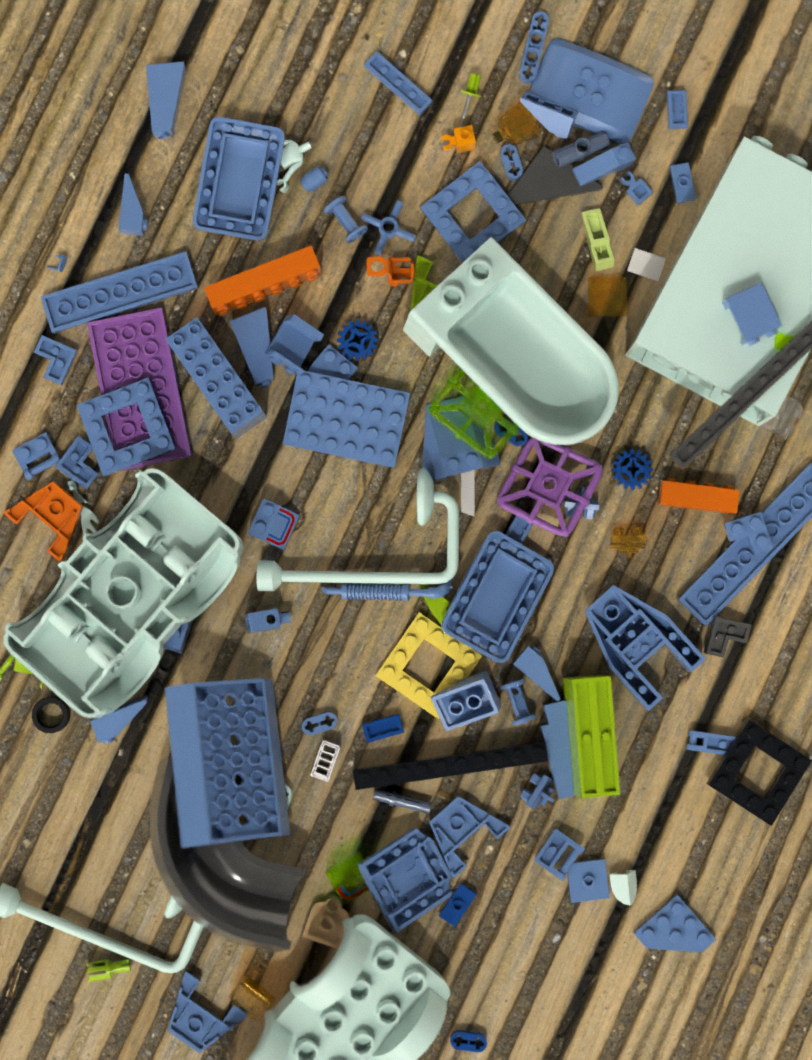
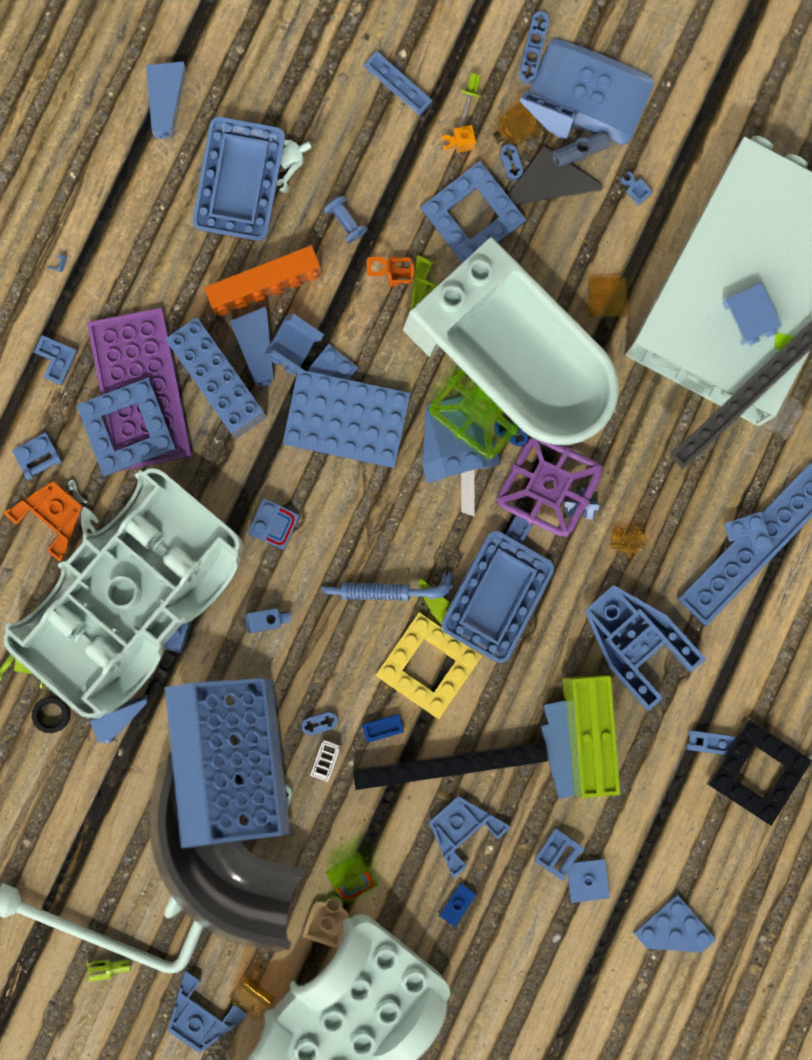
medium blue plate [41,251,198,334] -> none
medium blue plate [55,436,98,490] -> none
medium blue slope [118,174,148,236] -> none
light aqua piece [257,468,459,591] -> none
medium blue brick [299,166,328,193] -> none
blue gear [337,319,378,362] -> none
medium blue wedge [358,828,452,933] -> none
medium blue bar [361,200,416,255] -> none
sand blue pin [372,788,432,814] -> none
medium blue slope [431,670,502,732] -> none
blue beam [450,1030,487,1052] -> none
medium blue hose [500,678,537,725] -> none
medium blue slope [512,646,560,701] -> none
medium blue hips [520,773,555,809] -> none
medium blue slope [572,142,636,187] -> none
yellowish green slope [582,208,614,272] -> none
light aqua brick [610,870,637,906] -> none
blue gear [611,449,653,491] -> none
white sticker [627,248,666,281] -> none
orange brick [658,478,740,515] -> none
medium blue plate [666,90,688,130] -> none
medium blue plate [669,162,696,204] -> none
dark grey plate [704,615,752,658] -> none

